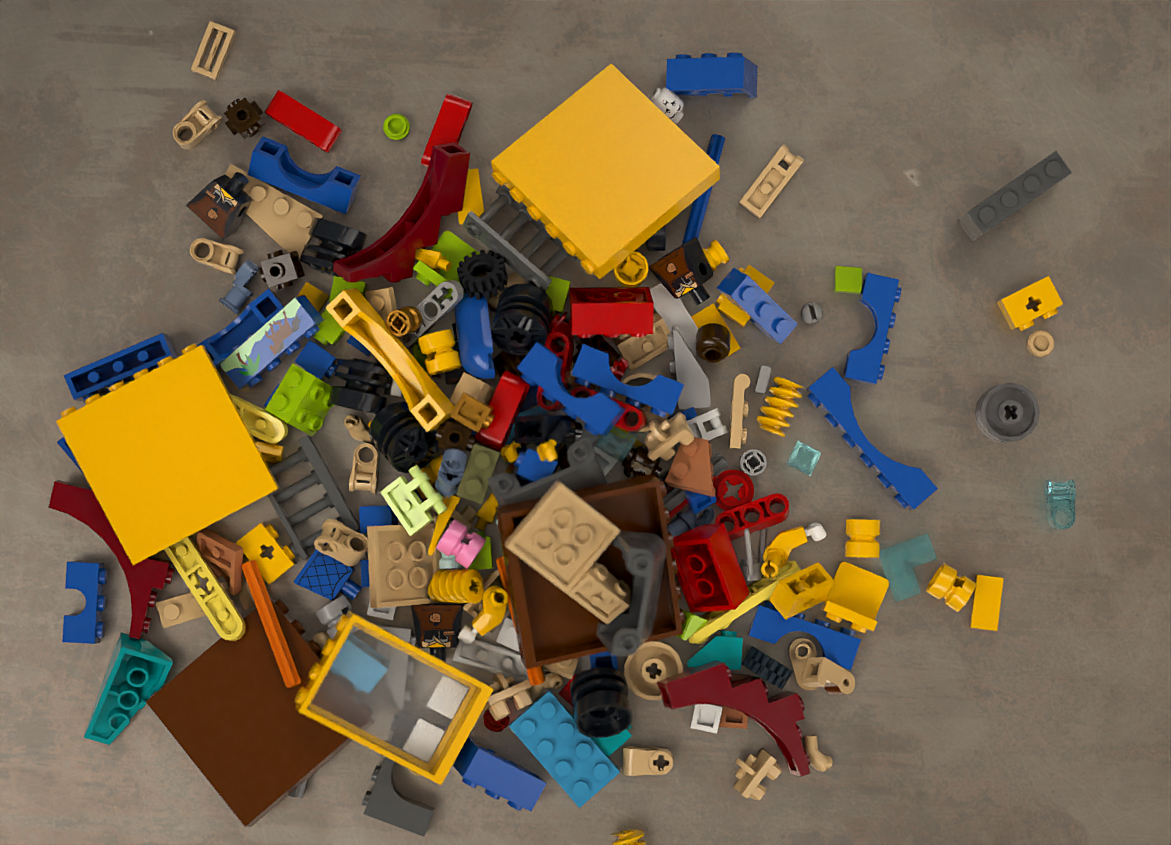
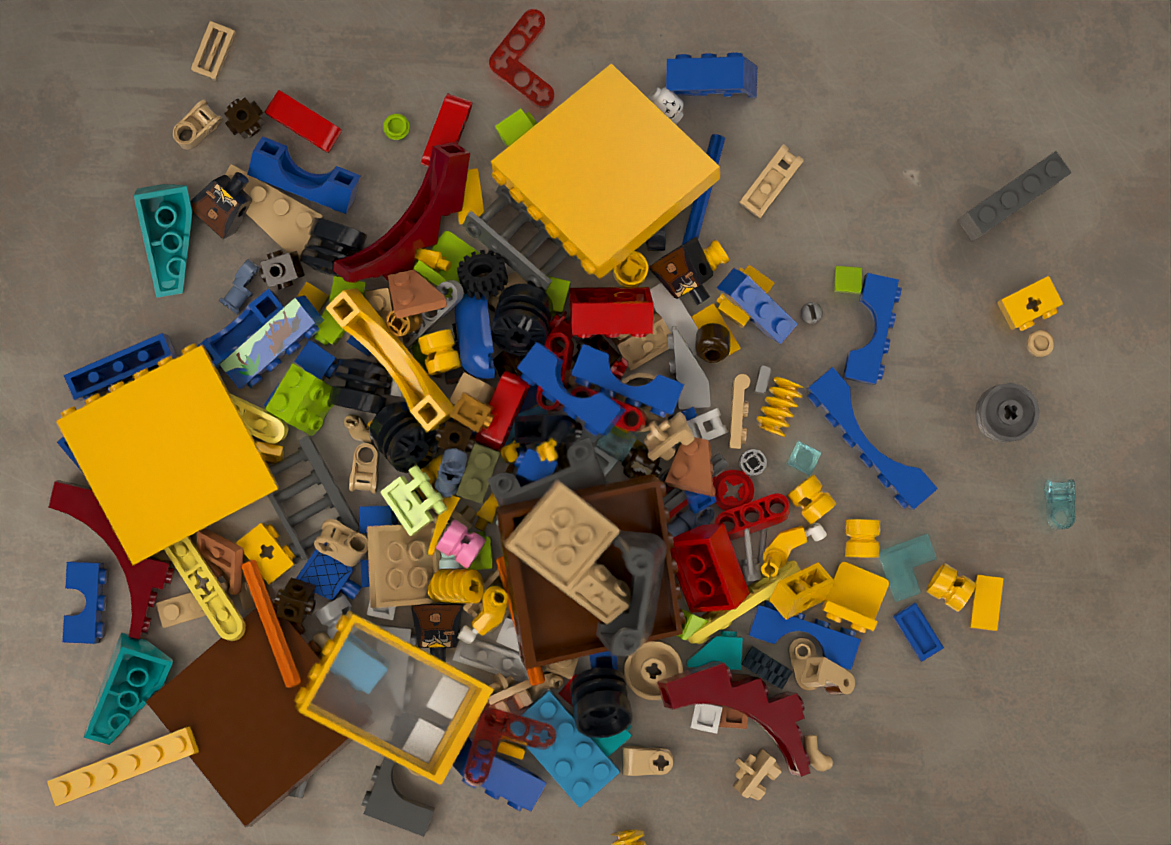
tan piece [190,238,244,276] -> none
none -> yellow plate [47,727,199,807]
none -> teal wedge [133,184,192,298]
none -> dark brown brick [275,577,316,624]
none -> nougat wing [388,269,447,319]
none -> clear red beam [464,708,556,787]
none -> clear red beam [489,9,555,108]
none -> lime brick [495,108,537,147]
none -> yellow tile [497,739,526,760]
none -> yellow wheel [787,474,837,525]
none -> blue tile [892,602,944,662]

